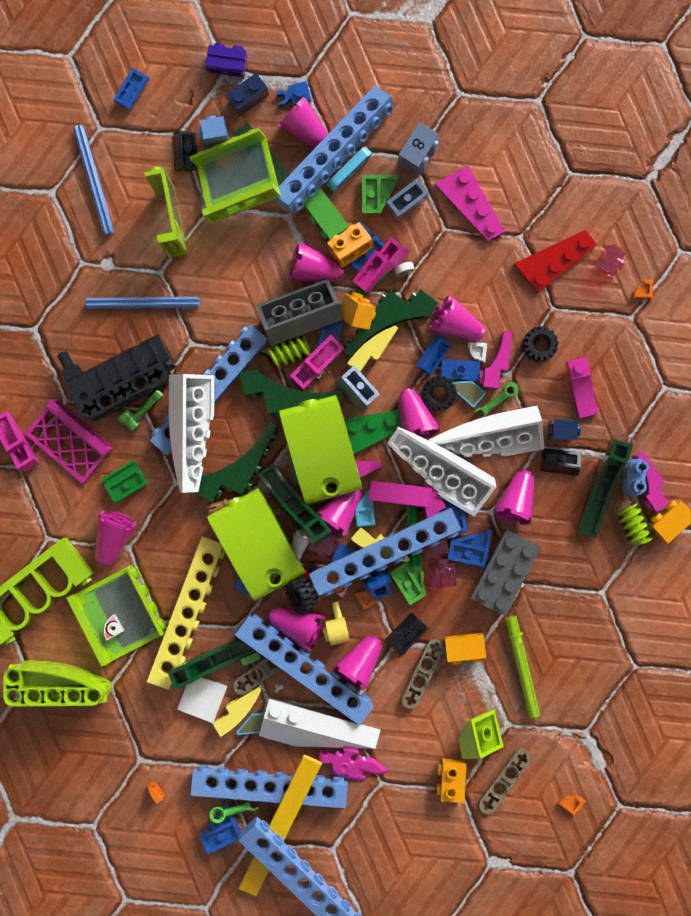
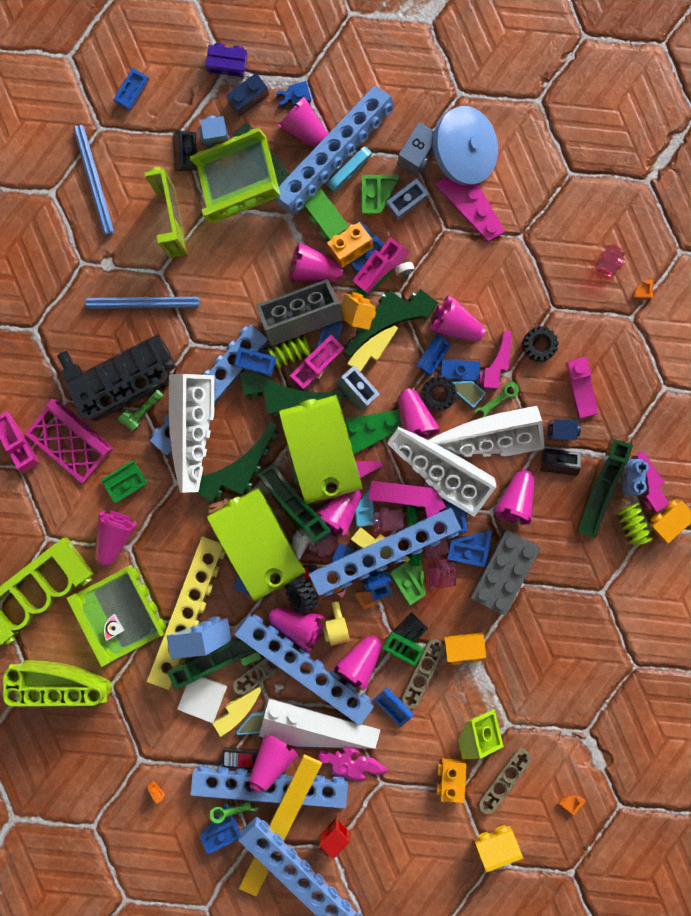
white tile [468,342,487,363] -> none
lime axle [505,616,540,718] -> none
red wing [514,230,597,293] -> none
none -> medium blue wedge [167,616,232,659]
none -> slope [222,747,259,769]
none -> blue plate [234,347,277,377]
none -> dark pink cone [249,735,298,793]
none -> red brick [319,818,350,859]
none -> clear pink brick [372,507,404,531]
none -> blue plate [373,687,414,727]
none -> green slope [382,632,424,667]
none -> medium blue dish [433,106,498,185]
none -> yellow slope [474,825,523,873]

